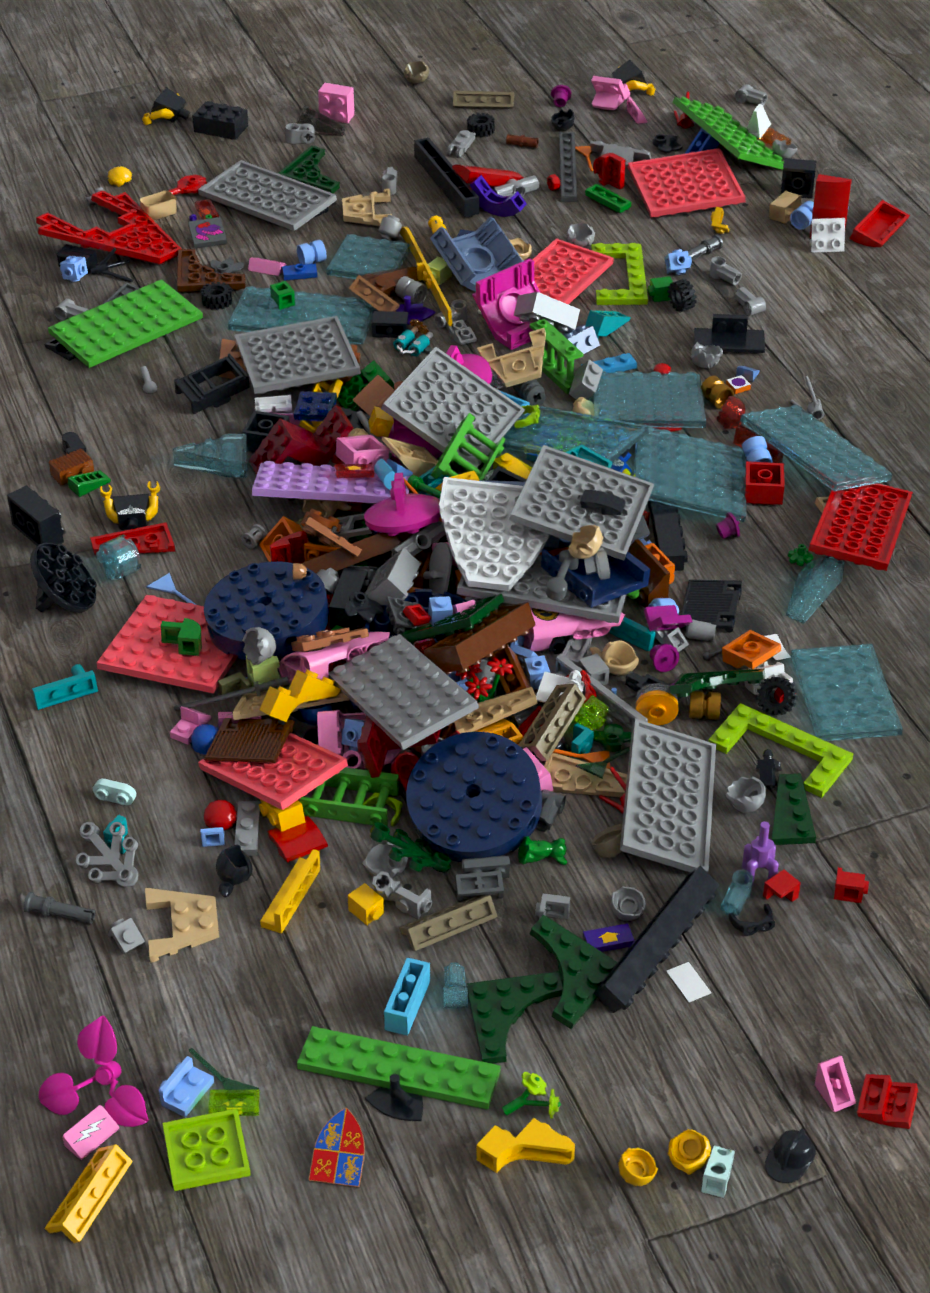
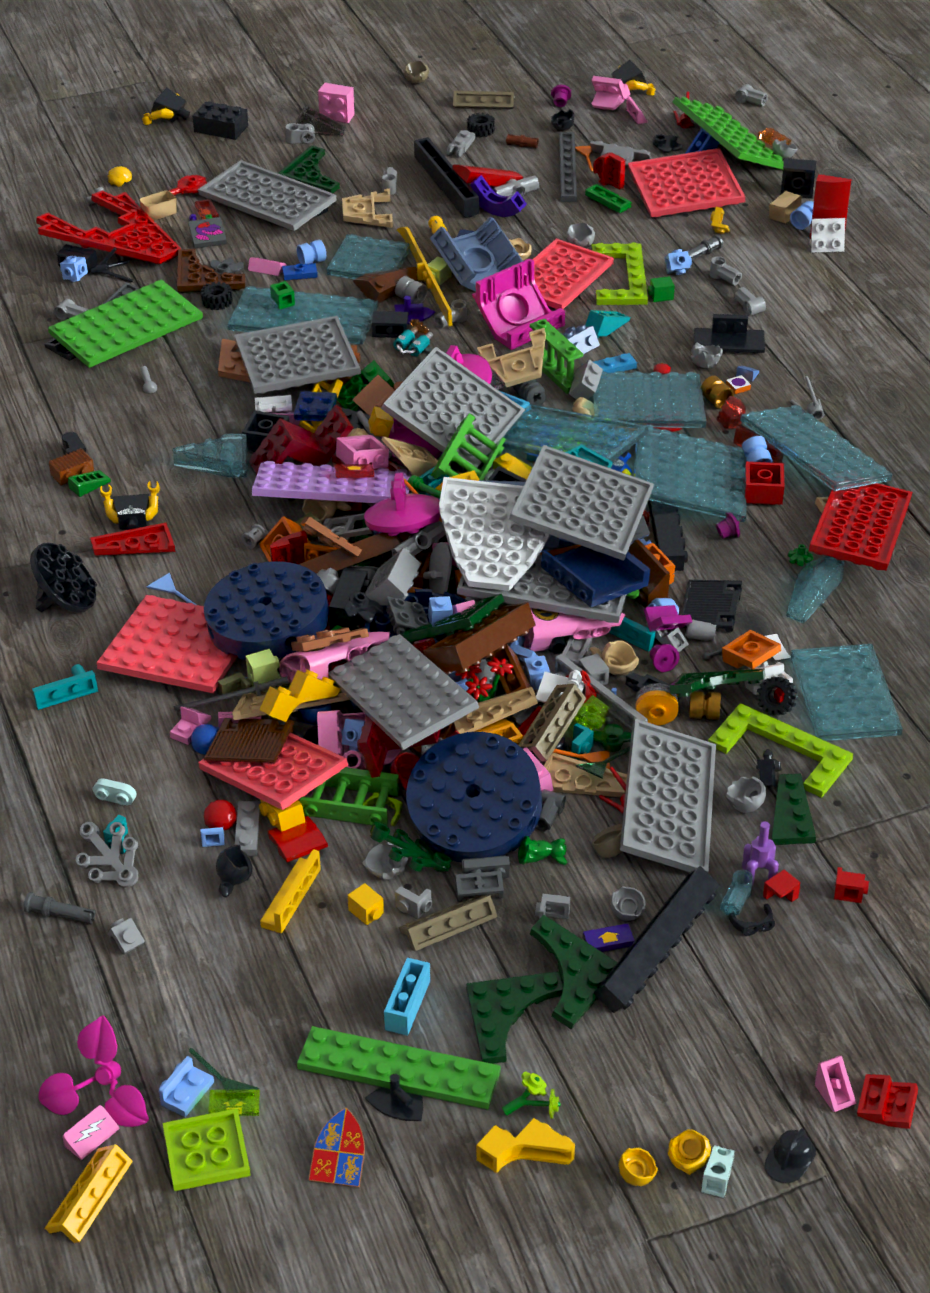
black brick [7,485,64,546] -> none
clear light blue brick [96,534,141,580] -> none
tan wing [145,888,219,962] -> none
green brick [161,618,202,656] -> none
black piece [174,353,250,414] -> none
light grey hair [242,627,276,665] -> none
medium nougat hinge [292,563,307,580] -> none
dark orange plate [303,508,343,533] -> none
medium nougat hinge [349,275,400,312] -> none
light grey piece [372,871,400,901] -> none
medium azure brick [374,459,395,489] -> none
light grey head [378,215,402,241] -> none
medium blue slope [387,459,413,477] -> none
red tile [402,604,431,626] -> none
clear light blue piece [443,963,468,1008] -> none
light grey slope [446,319,477,345] -> none
brick [514,292,580,333] -> none
lime cap [514,405,540,429] -> none
dark grey piece [546,550,579,601] -> none
red tile [547,174,560,191] -> none
tan hair [568,525,603,559] -> none
black slope [580,490,626,515] -> none
light grey piece [584,547,610,580] -> none
white sticker [667,962,711,1002] -> none
black tyre [668,279,697,312] -> none
white slope [747,104,771,138] -> none
red slope [850,200,910,247] -> none

